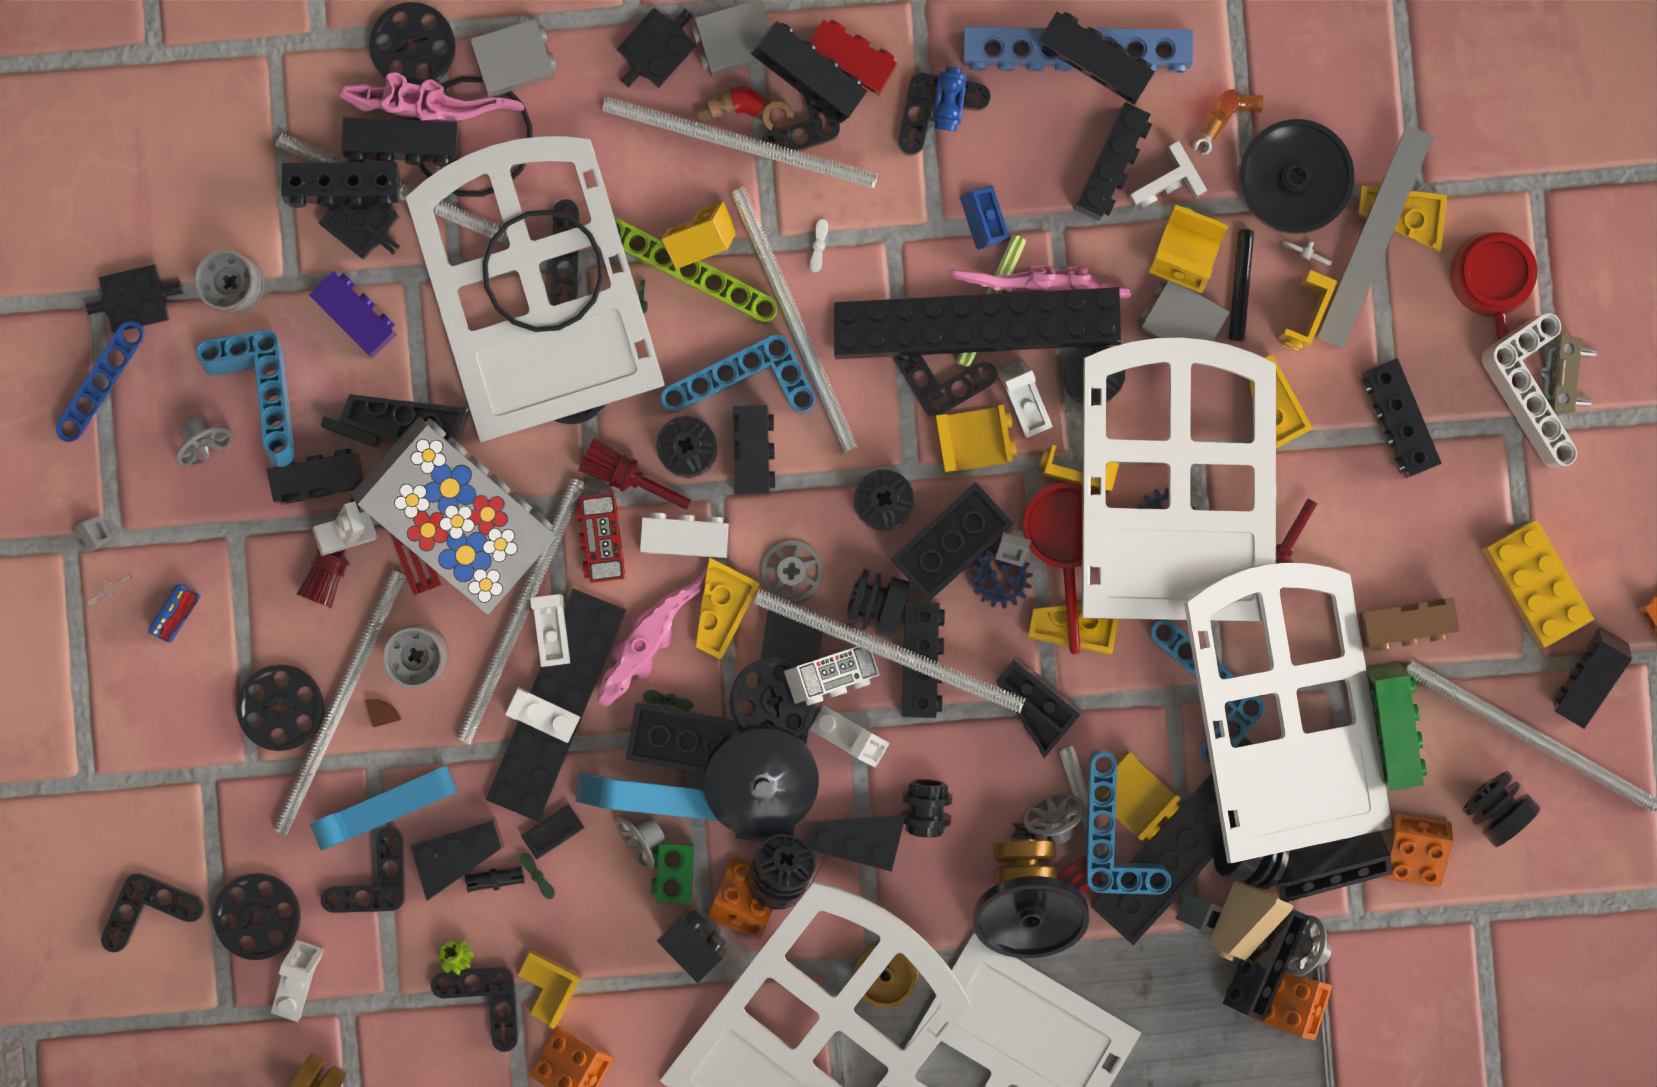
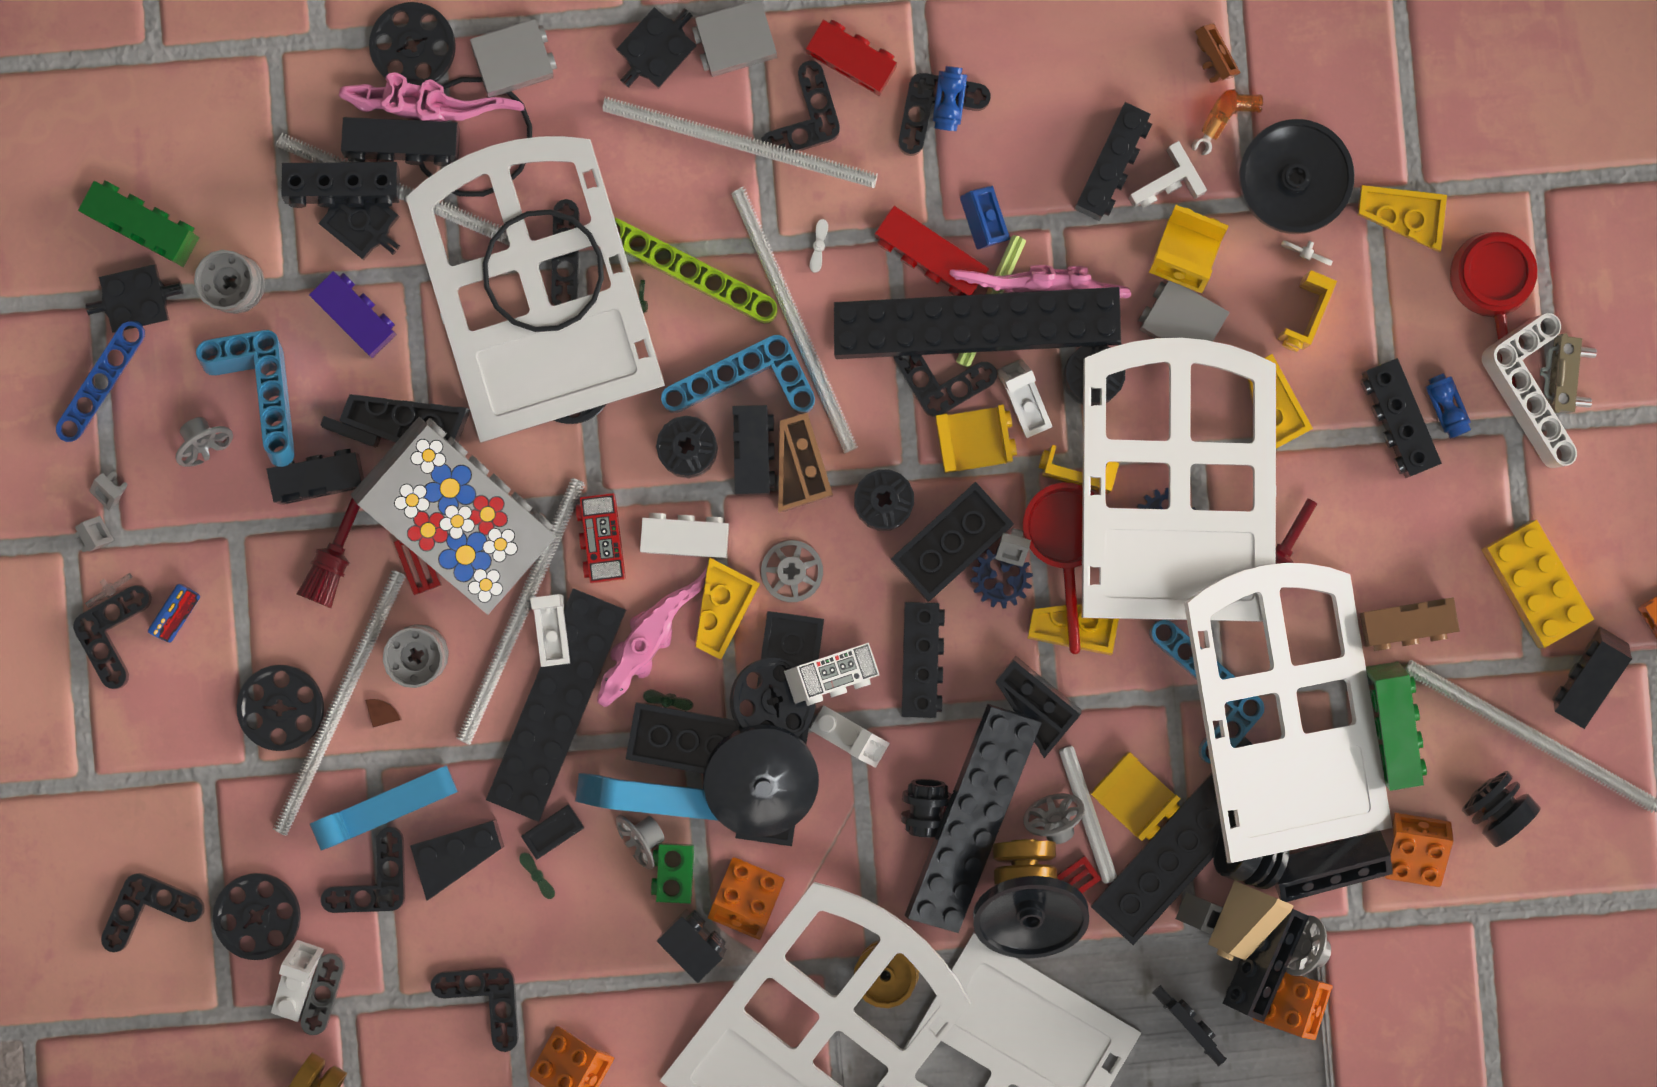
white bracket [312,501,377,556] -> none
lime gear [436,937,474,975] -> none
black pin [465,865,525,893] -> none
white bracket [505,687,580,743] -> none
yellow panel [518,949,582,1030] -> none
dark red piece [578,438,691,510] -> none
yellow panel [662,201,737,269] -> none
piece [695,86,794,131] -> none
black wheel [747,834,816,910] -> none
black brick [750,21,867,124] -> none
white axle [755,589,1026,714] -> none
black wedge [809,815,906,872] -> none
black wheel [847,568,910,640] -> none
medium blue brick [963,27,1193,73] -> none
black bush [1011,822,1039,840] -> none
black brick [1037,12,1155,105] -> none
dark azure beam [1085,748,1171,894] -> none
black axle [1229,229,1254,342] -> none
light grey tile [1317,125,1434,349] -> none
none -> black beam [73,586,152,689]
none -> green wedge [78,180,199,267]
none -> light grey tile [89,472,127,511]
none -> dark grey beam [301,953,345,1035]
none -> medium nougat wedge [778,413,833,513]
none -> red brick [875,206,989,296]
none -> black plate [905,703,1042,933]
none -> black plate [1152,985,1227,1067]
none -> dark orange plate [1195,23,1241,83]
none -> blue piece [1425,373,1471,439]

